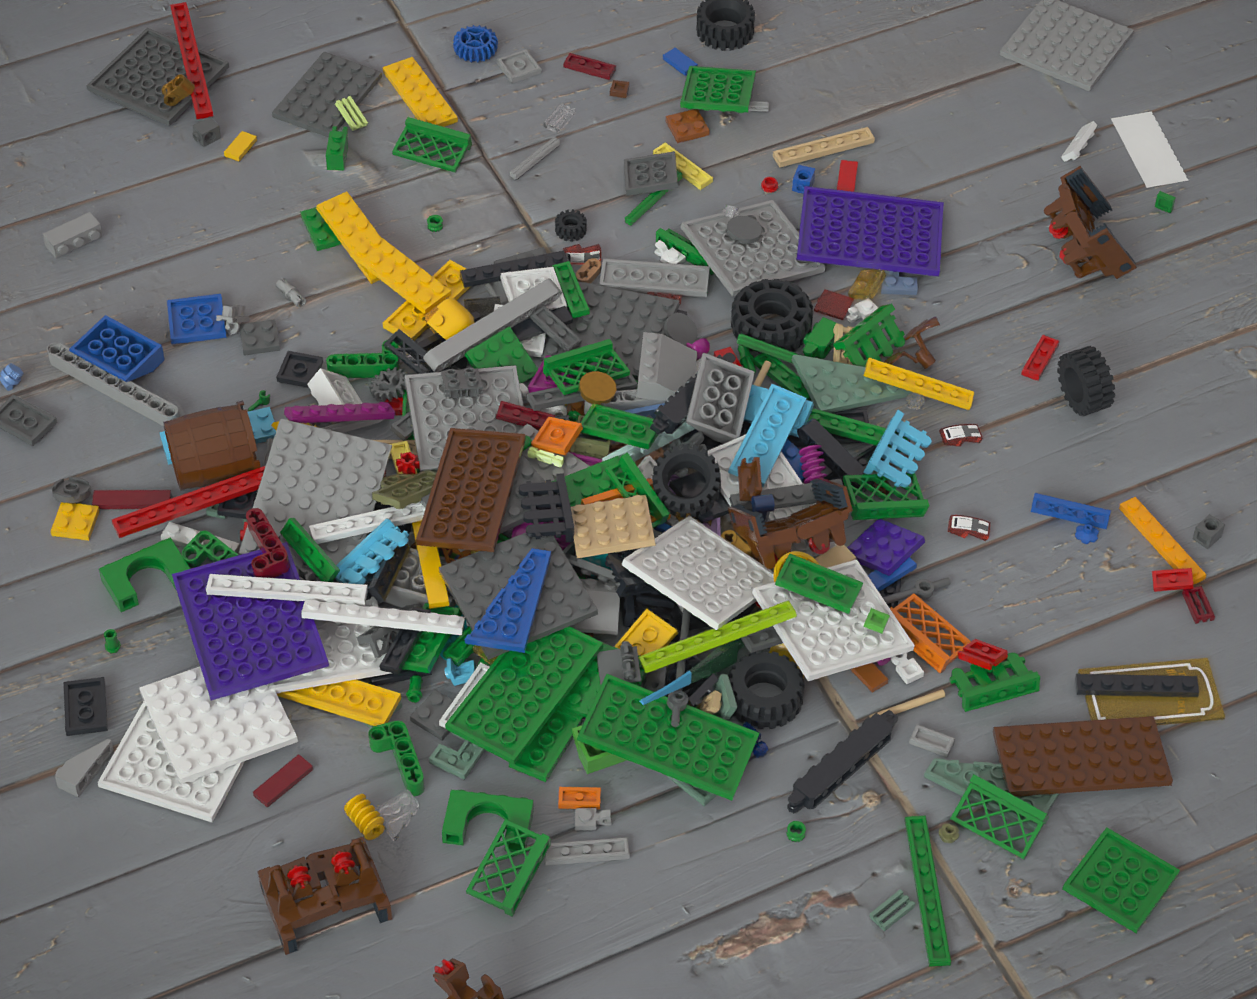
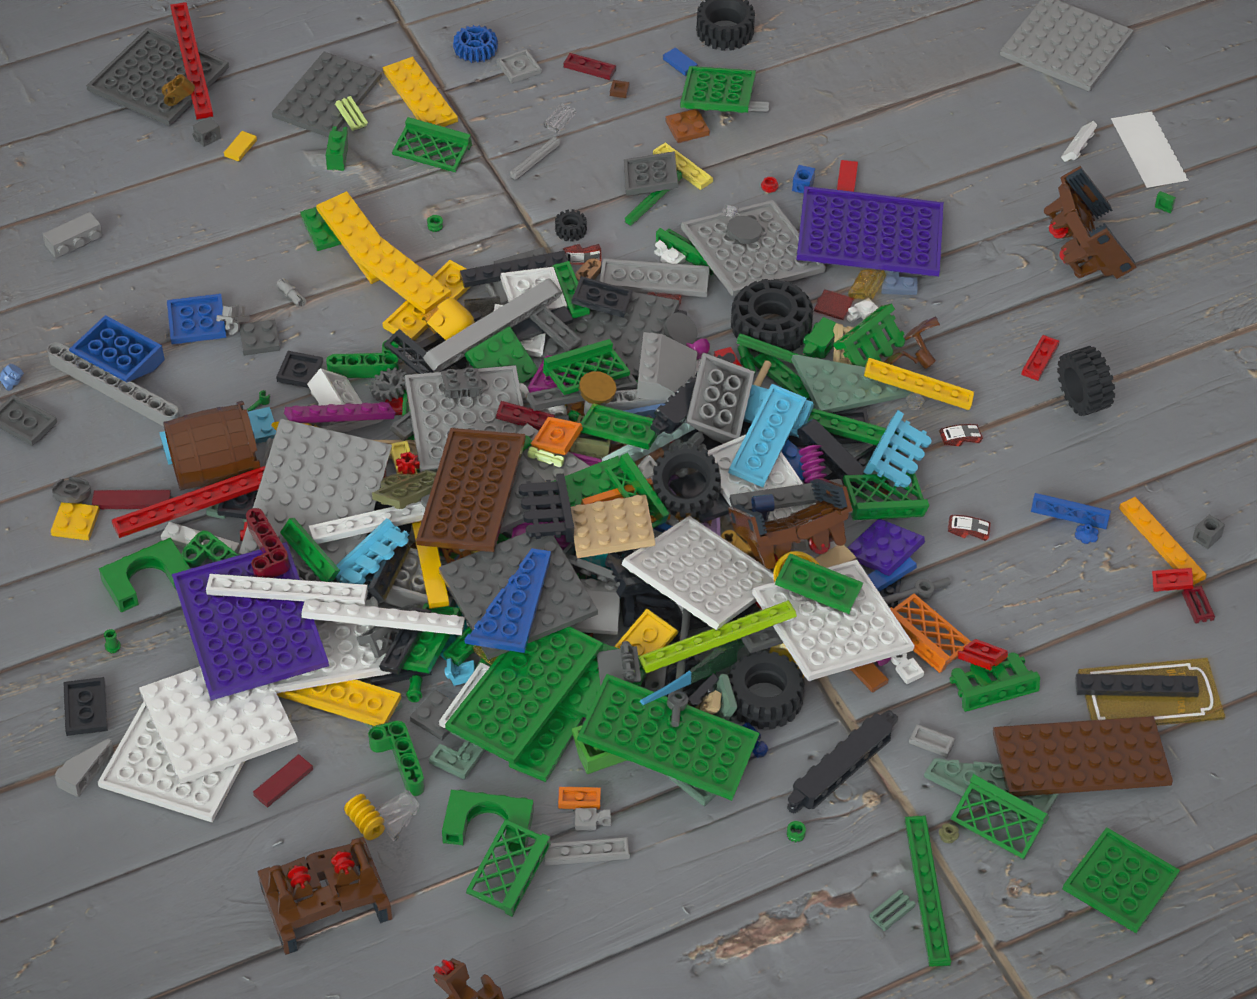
reddish brown hinge [737,457,762,501] -> none
tan plate [773,127,875,168] -> none
bright green plate [863,608,890,634] -> none
tan bar [869,689,945,718] -> none
none -> black tile [571,276,633,318]

